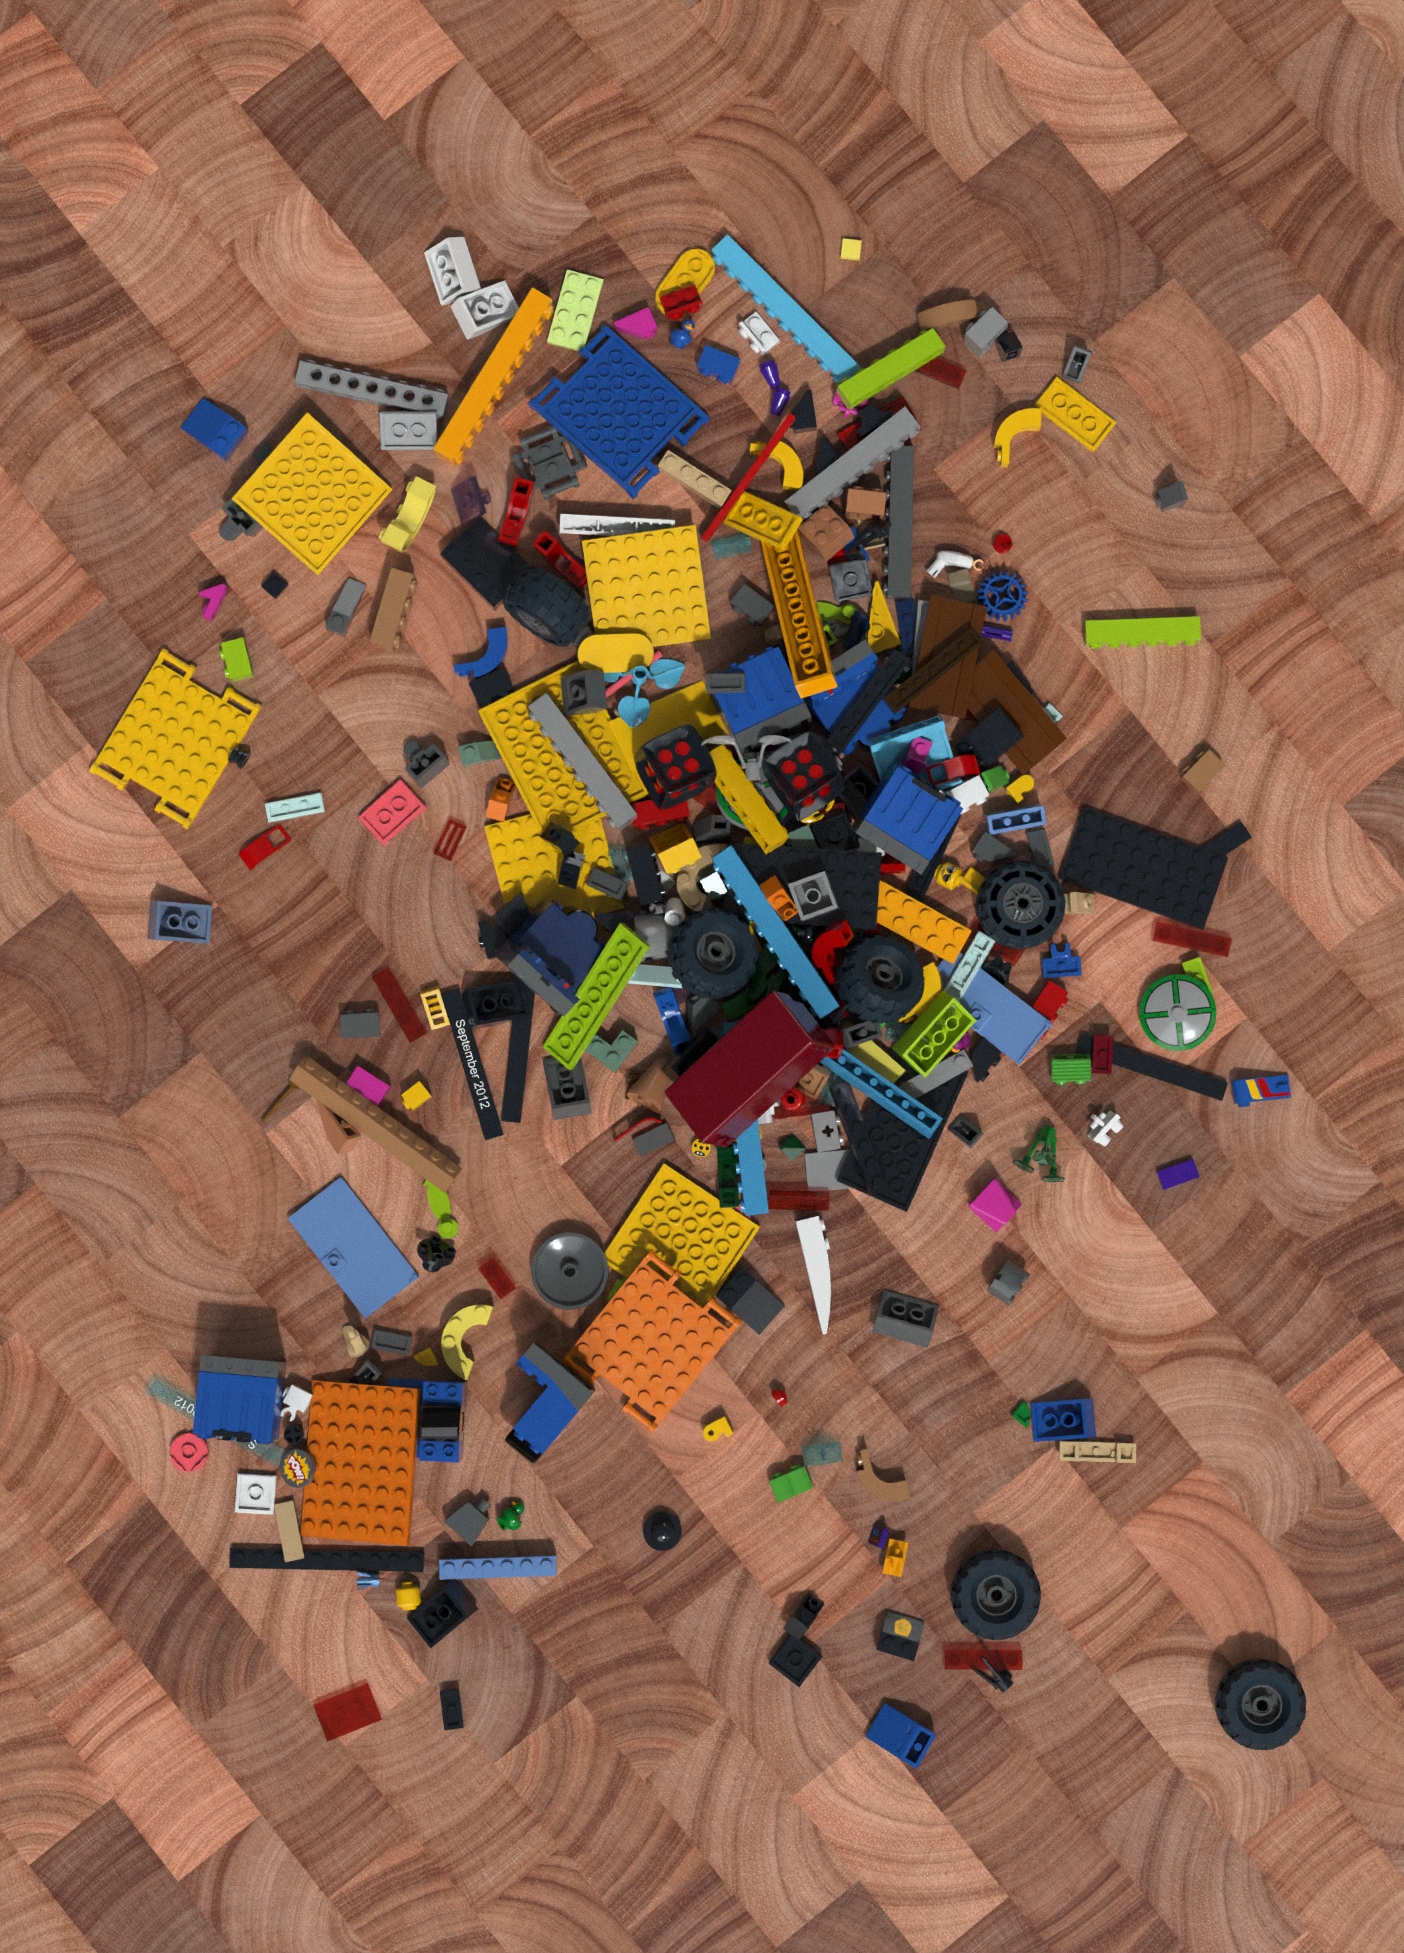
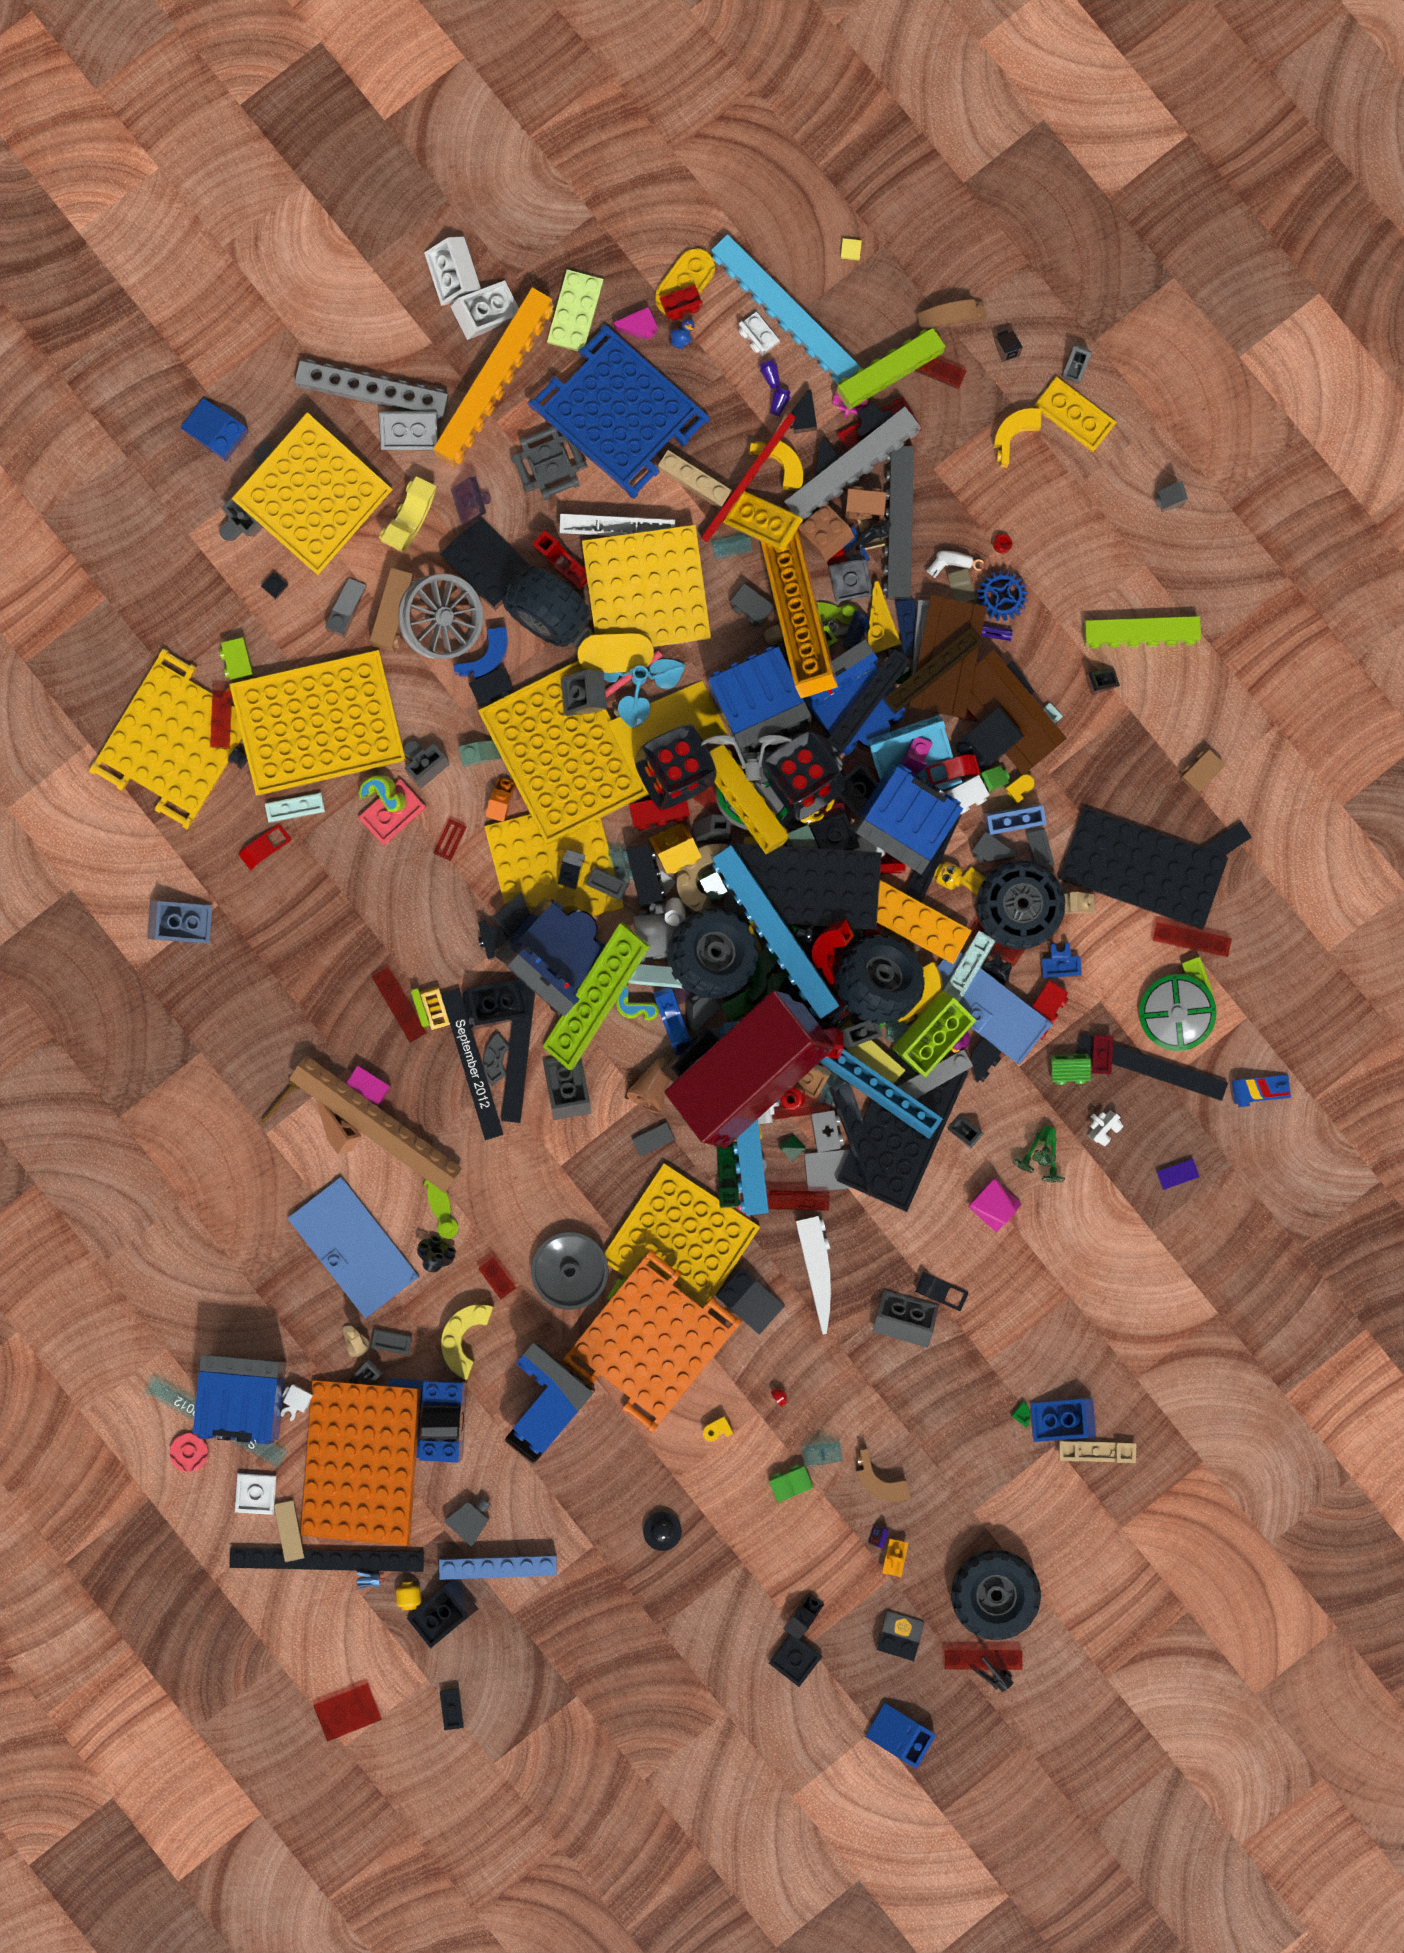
dark pink slope [198,584,228,623] -> none
tile [280,1449,316,1488] -> none
black wheel [284,1424,304,1444] -> none
dark grey brick [340,1009,381,1039] -> none
yellow brick [401,1081,432,1111] -> none
yellow tile [413,1347,439,1366] -> none
green animal [497,1501,525,1531] -> none
red arch [498,476,534,546] -> none
light grey brick [528,693,638,831] -> none
black brick [540,822,580,857] -> none
sand green brick [585,1030,638,1073] -> none
black slope [594,912,635,935] -> none
red piece [613,1118,662,1142] -> none
yellow tile [692,1139,711,1157] -> none
blue brick [697,345,741,384] -> none
dark grey tile [706,673,745,694] -> none
orange slope [759,875,798,922] -> none
light grey brick [788,871,840,921] -> none
light grey brick [964,307,1008,359] -> none
dark grey brick [987,1259,1030,1306] -> none
black wheel [1215,1658,1307,1751] -> none
none -> clear red tile [210,690,232,749]
none -> yellow plate [229,650,406,796]
none -> lime animal [358,775,406,812]
none -> light grey wheel [398,574,483,659]
none -> lime tile [411,988,430,1028]
none -> dark grey tile [483,1033,510,1087]
none -> animal [616,984,659,1021]
none -> black piece [915,1272,968,1311]
none -> black slope [1086,668,1120,695]

